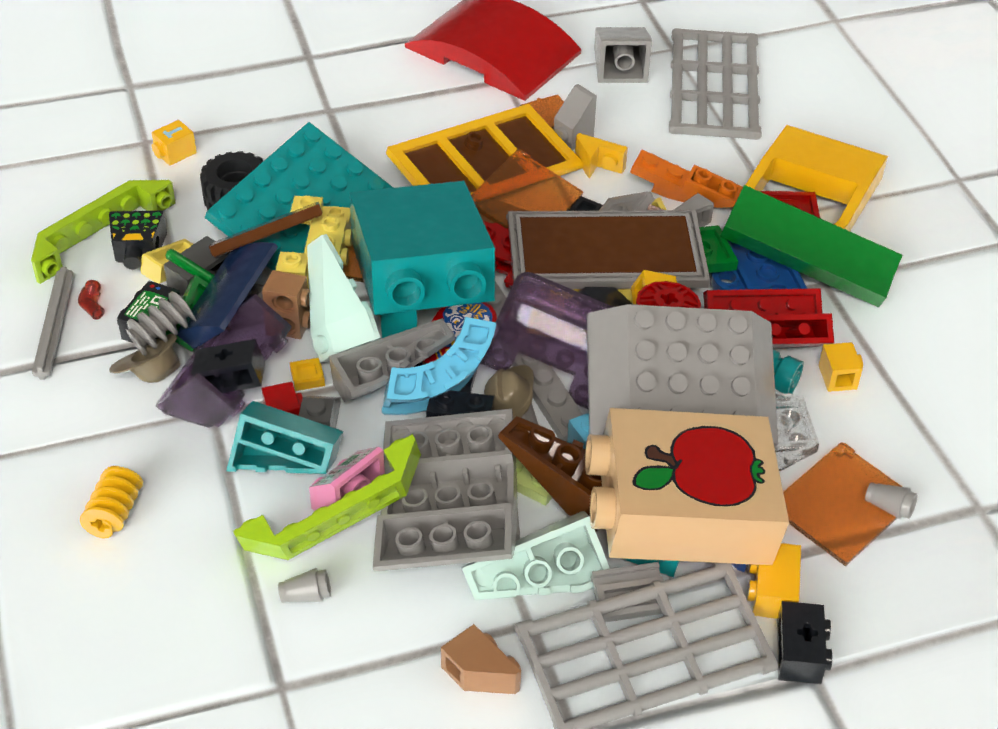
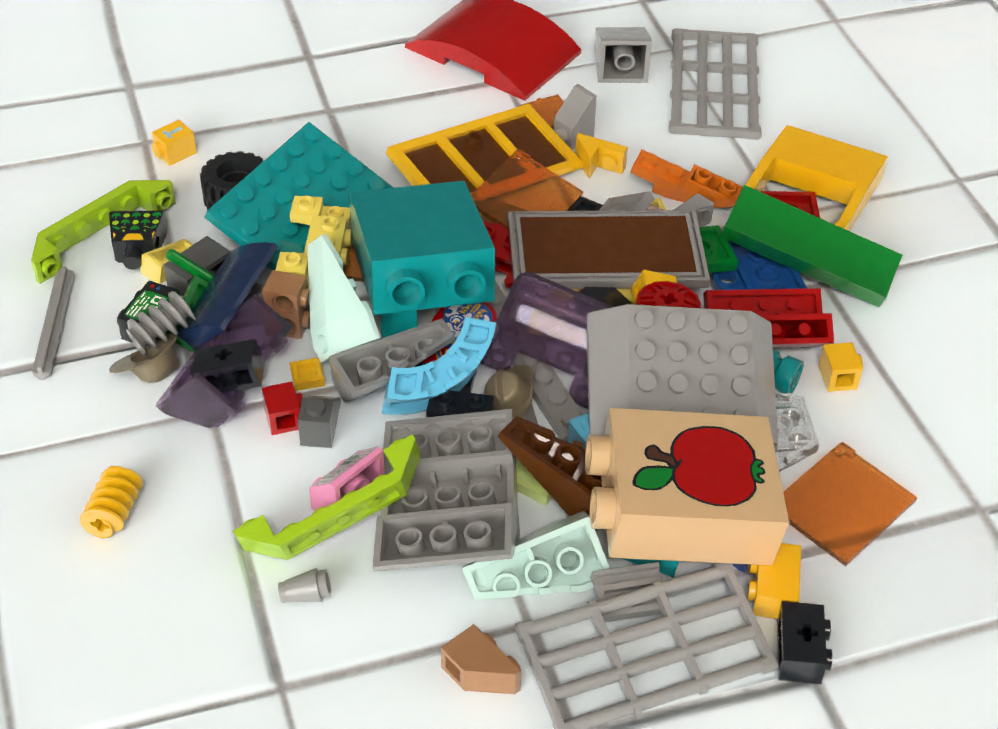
clear red arm [78,280,105,320] -> none
reddish brown tile [209,201,323,257] -> none
teal wedge [226,401,344,474] -> none
light grey cone [865,482,918,519] -> none

